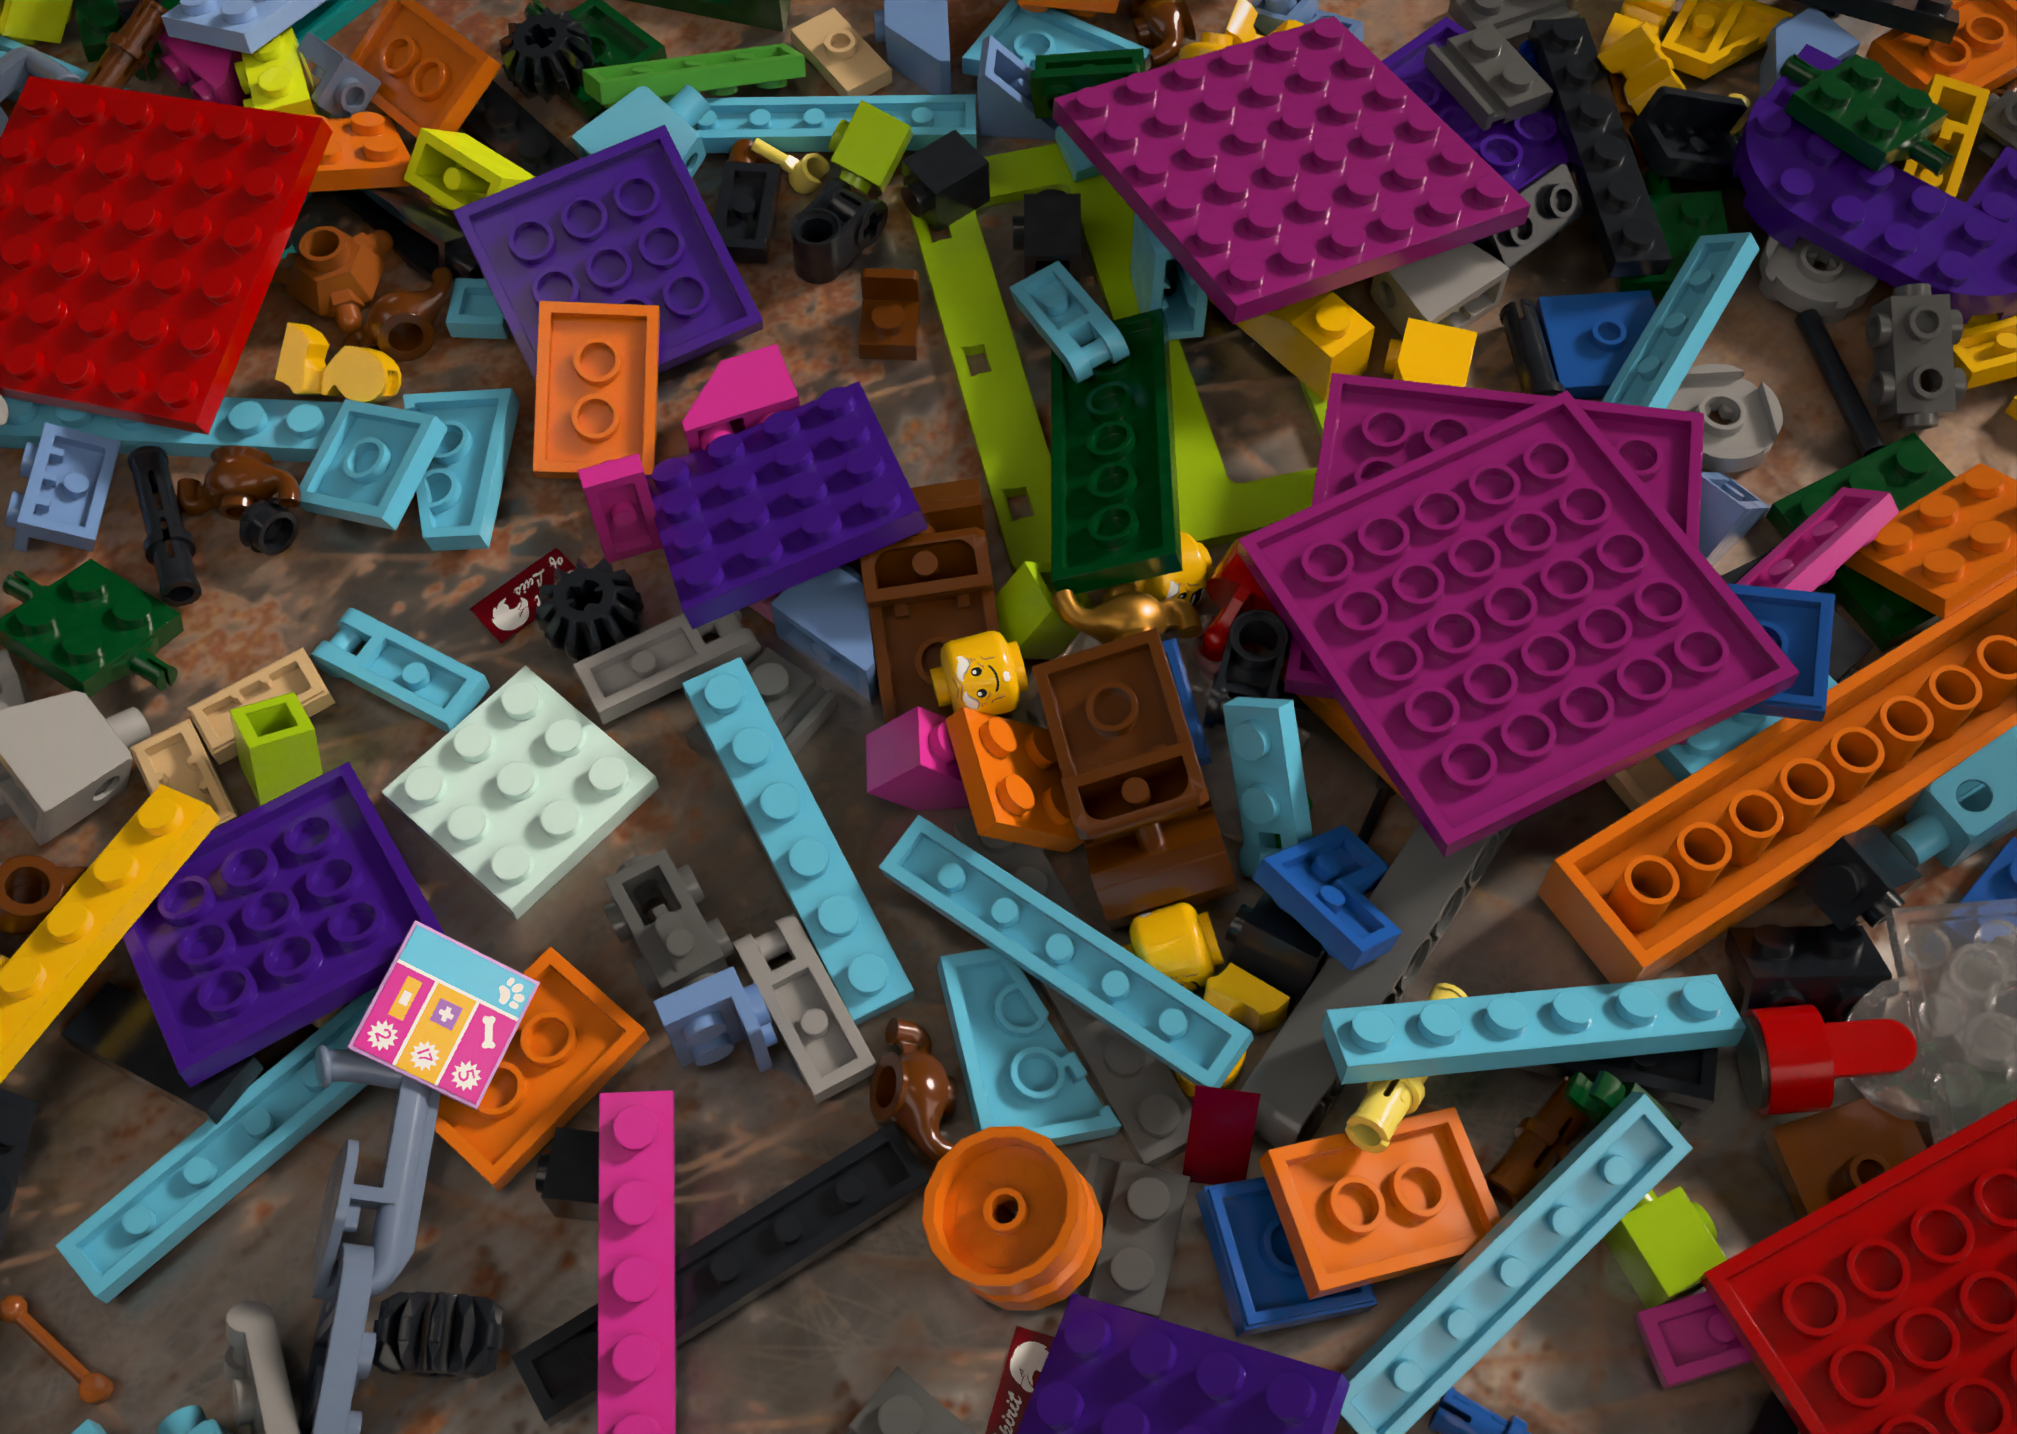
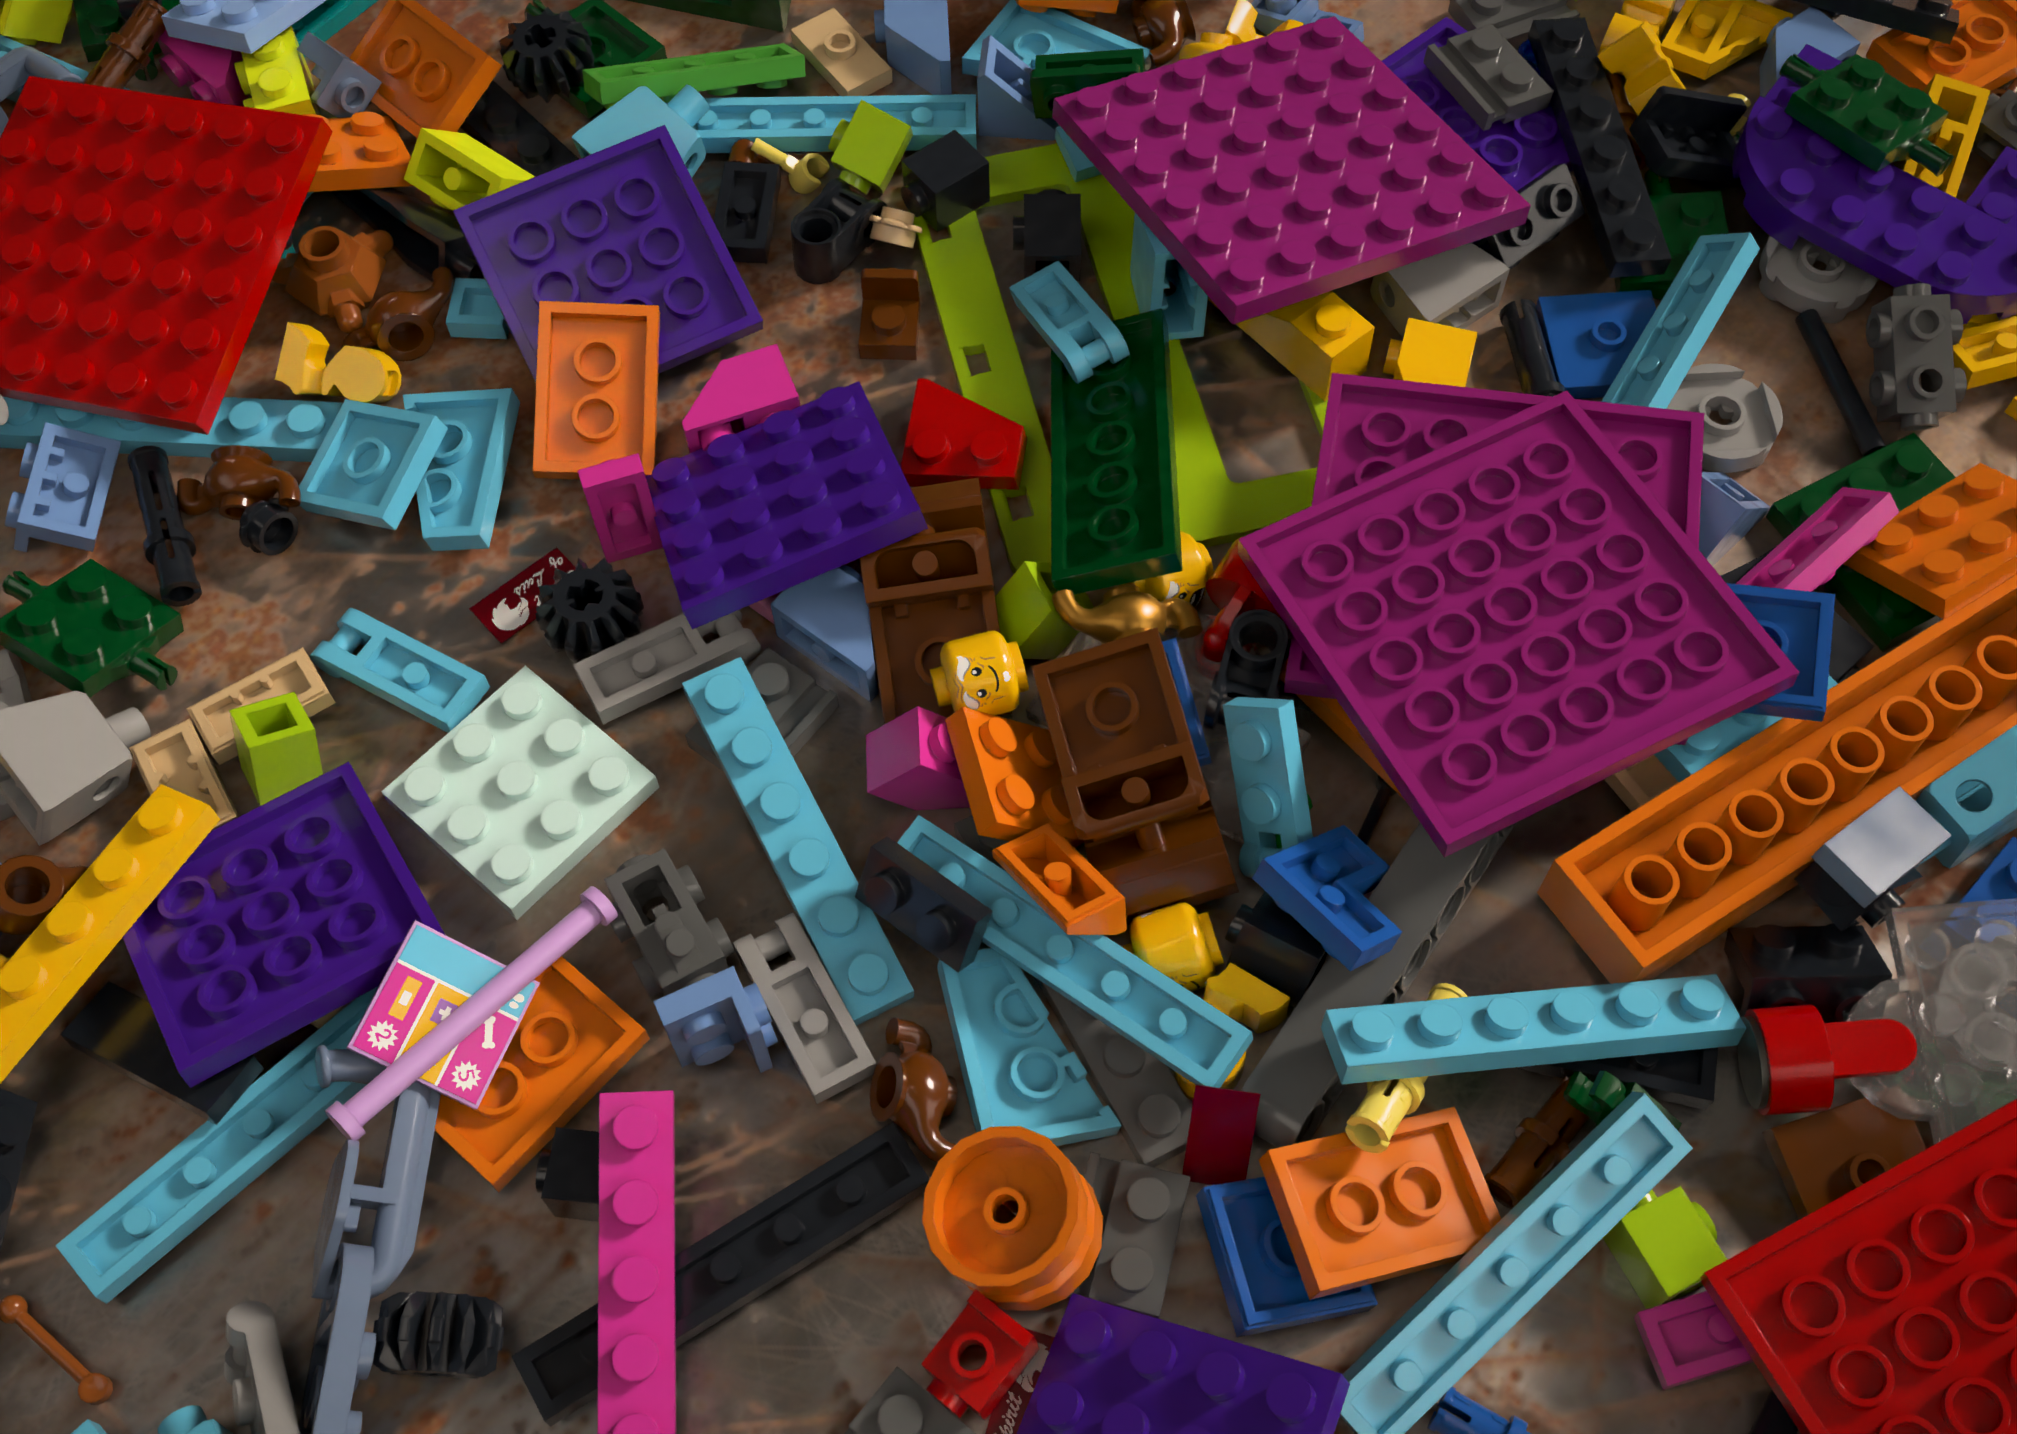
none -> lavender bar [325,886,618,1141]
none -> black plate [855,836,993,973]
none -> tan plate [869,206,922,249]
none -> red wing [900,378,1028,490]
none -> red brick [921,1289,1040,1421]
none -> orange slope [992,823,1127,935]
none -> tile [1812,786,1952,908]

